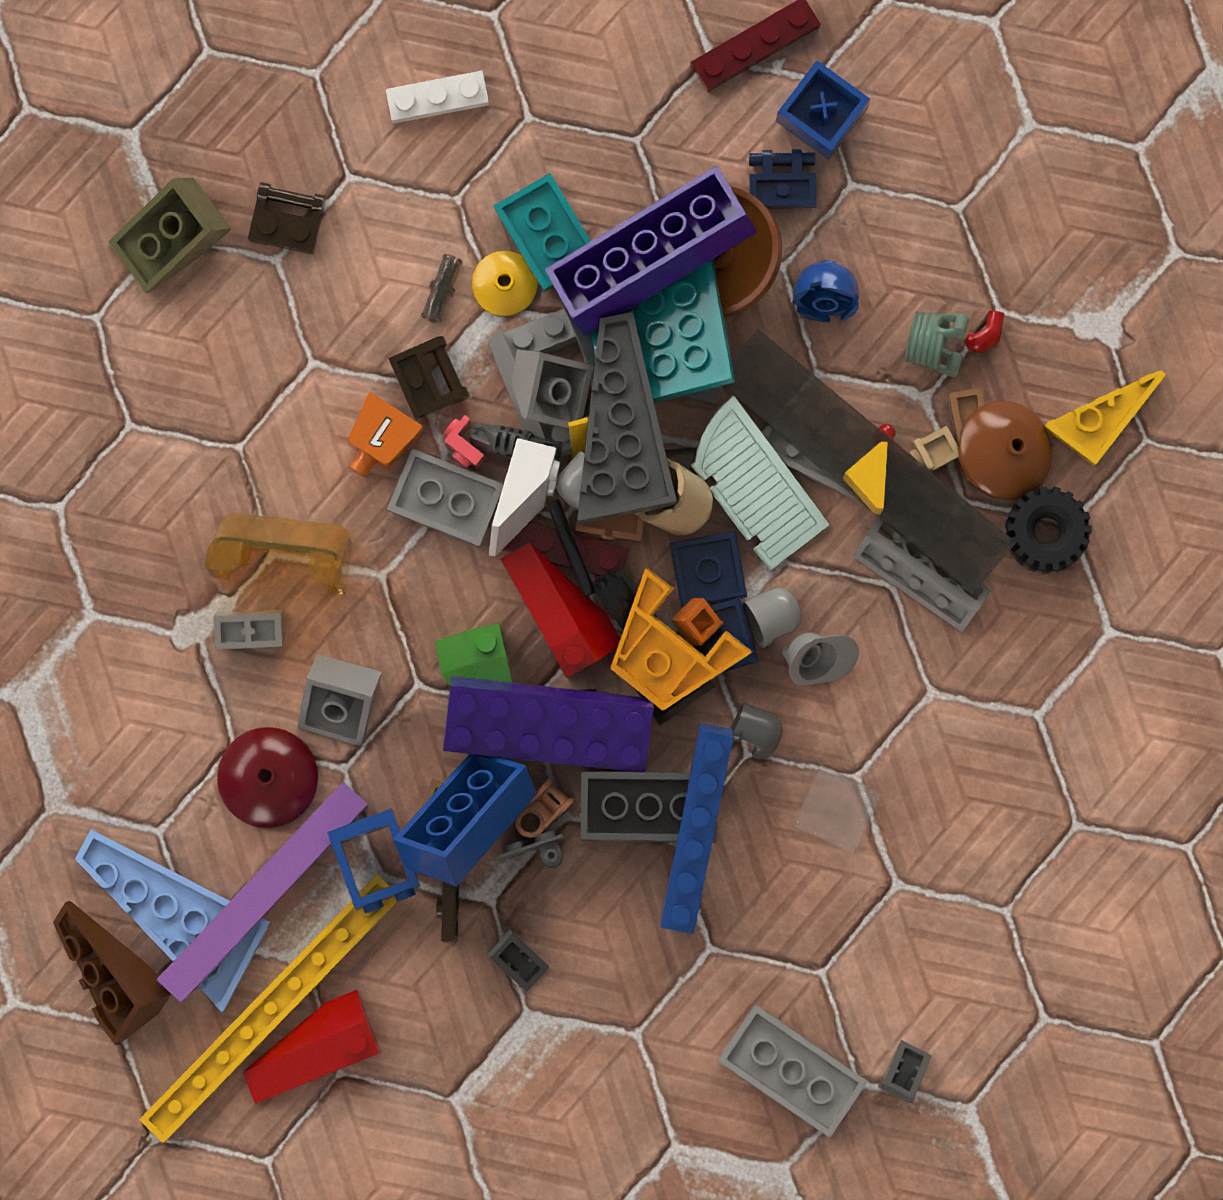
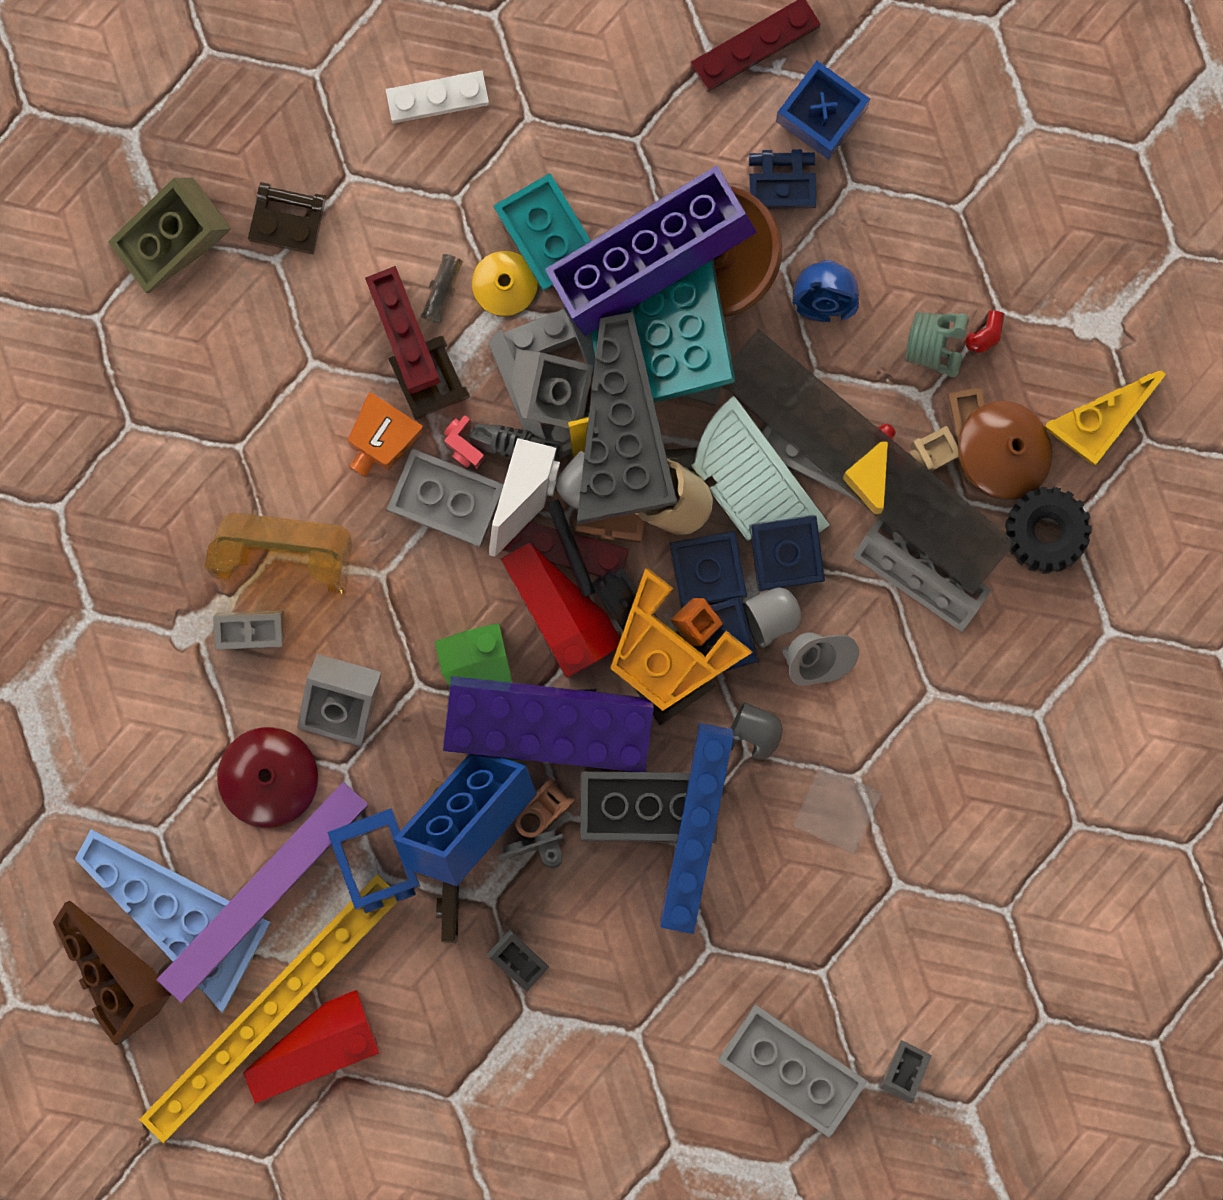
none -> dark red plate [365,266,441,395]
none -> dark blue plate [749,515,825,591]

